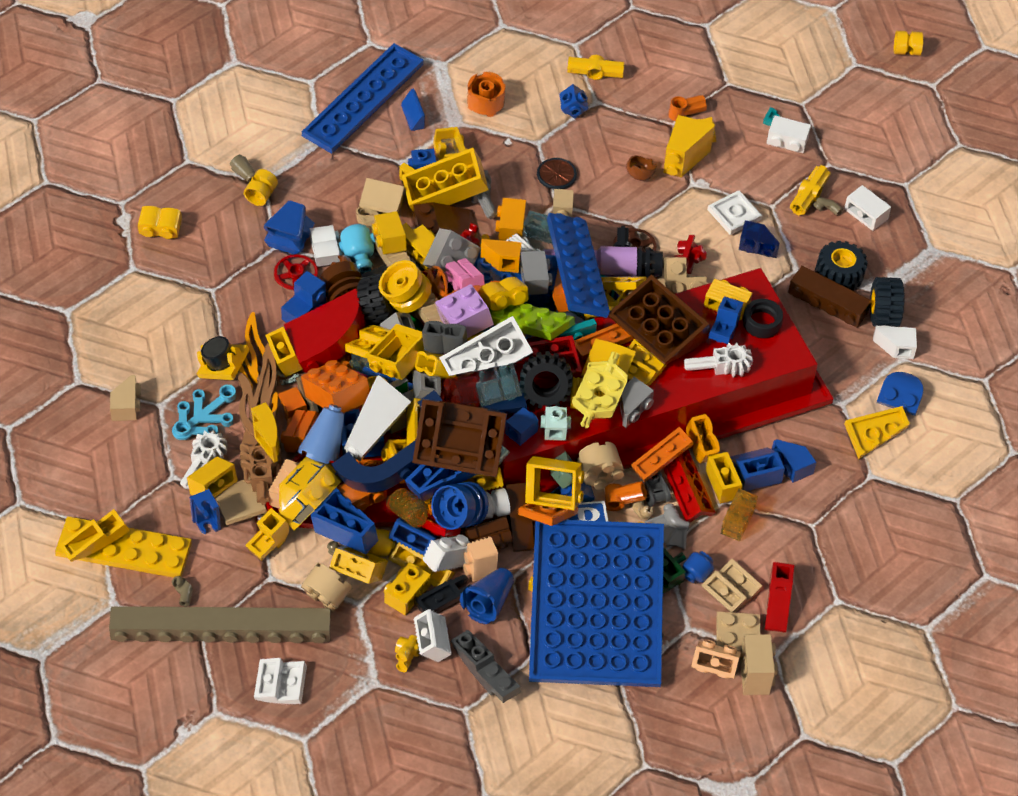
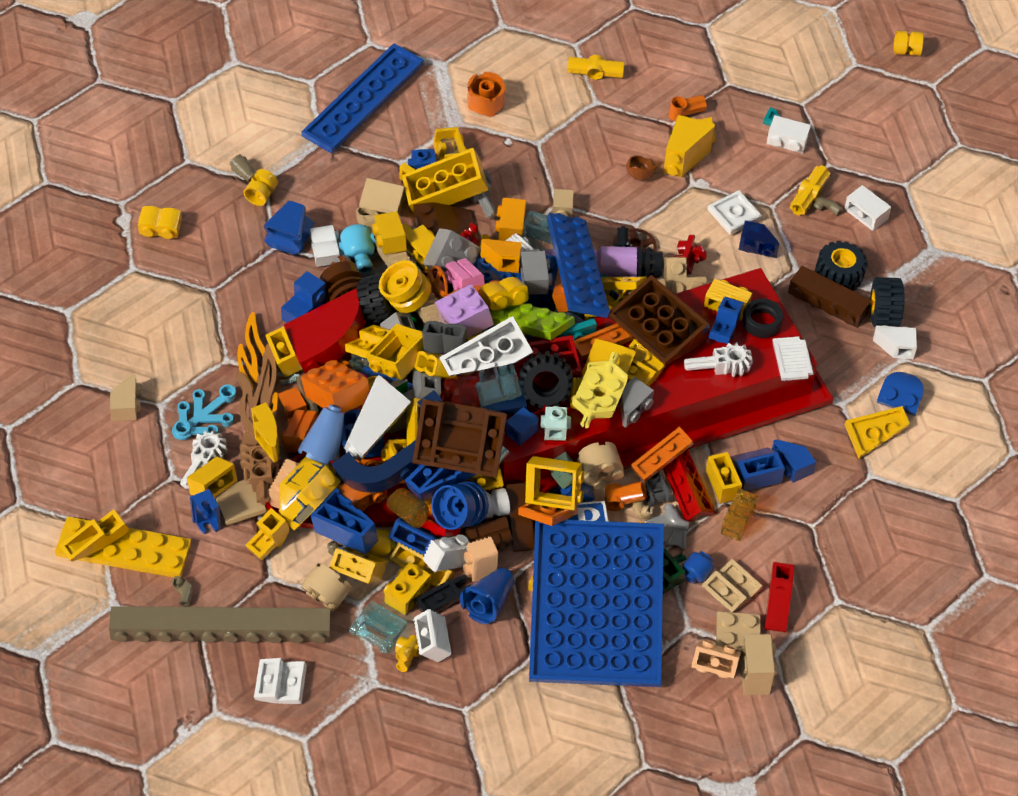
piece [196,336,250,380] -> none
red wheel [274,254,318,290] -> none
blue slope [401,89,425,131] -> none
dark grey slope [451,630,521,703] -> none
copper wheel [537,158,577,189] -> none
blue brick [559,84,588,119] -> none
light orange brick [686,414,720,464] -> none
none -> clear light blue plate [349,601,407,654]
none -> white window [773,337,814,381]

